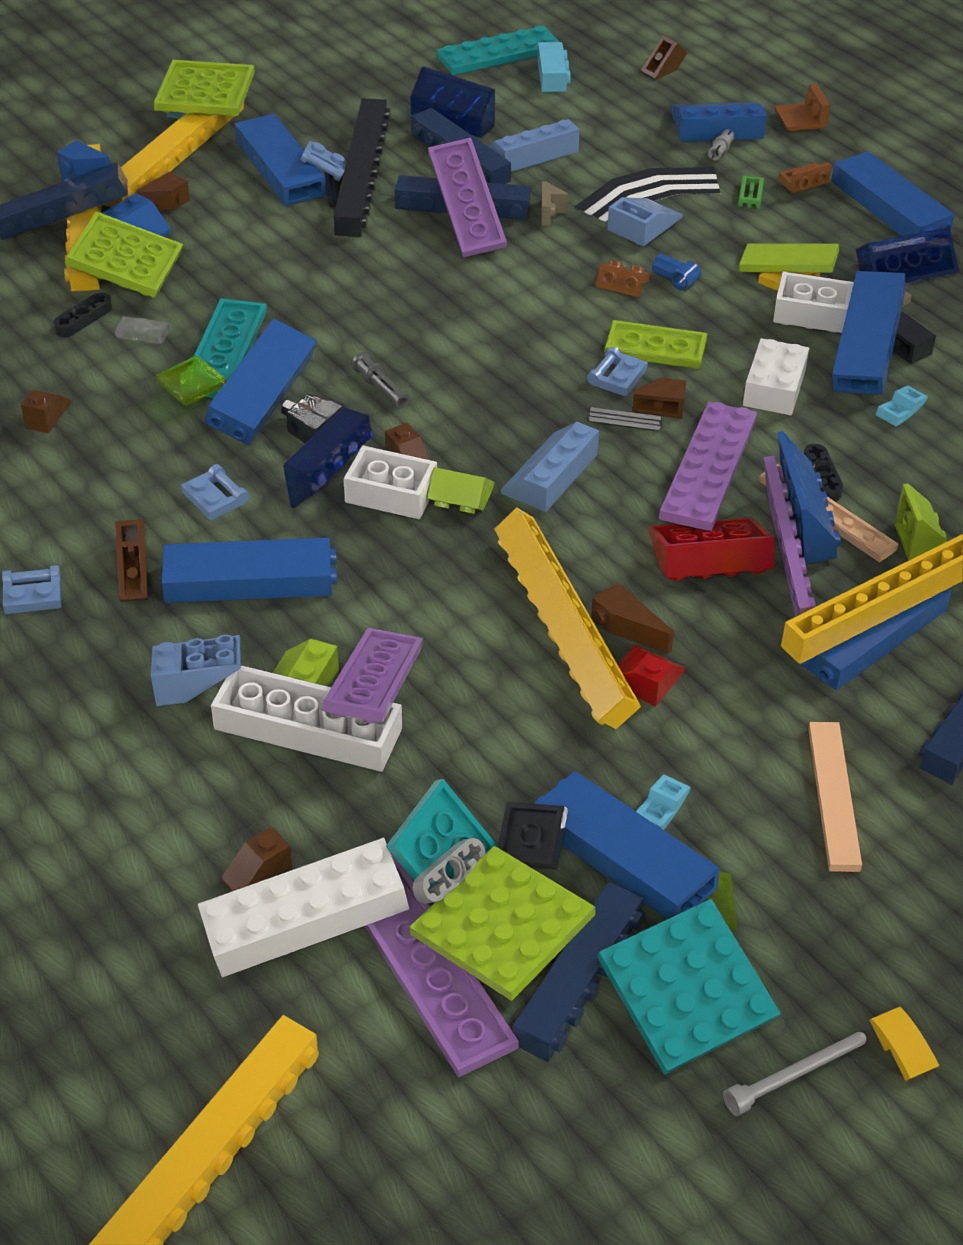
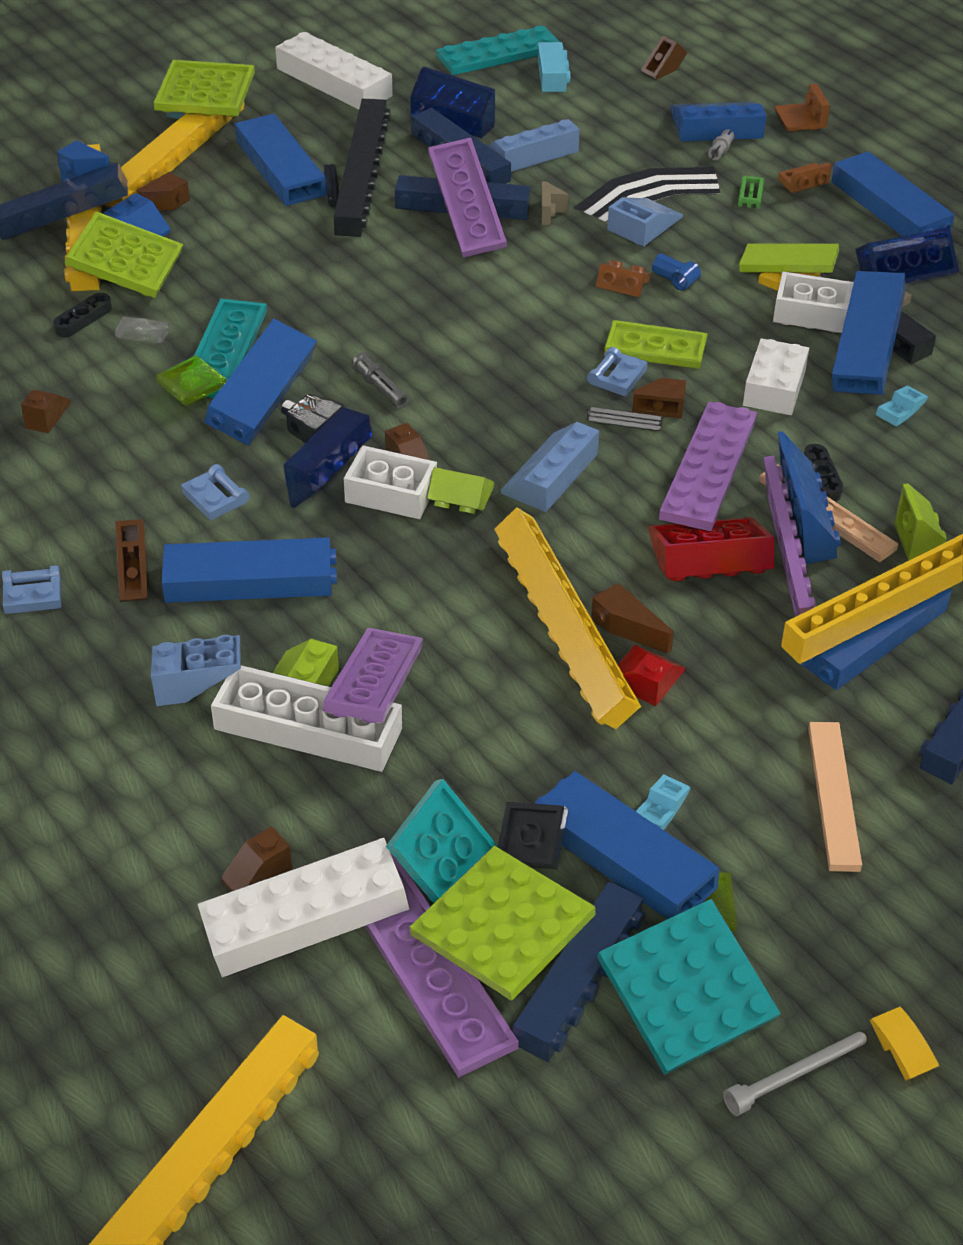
medium blue plate [300,141,347,182] -> none
light grey beam [413,838,486,904] -> none
none -> white brick [276,32,392,109]

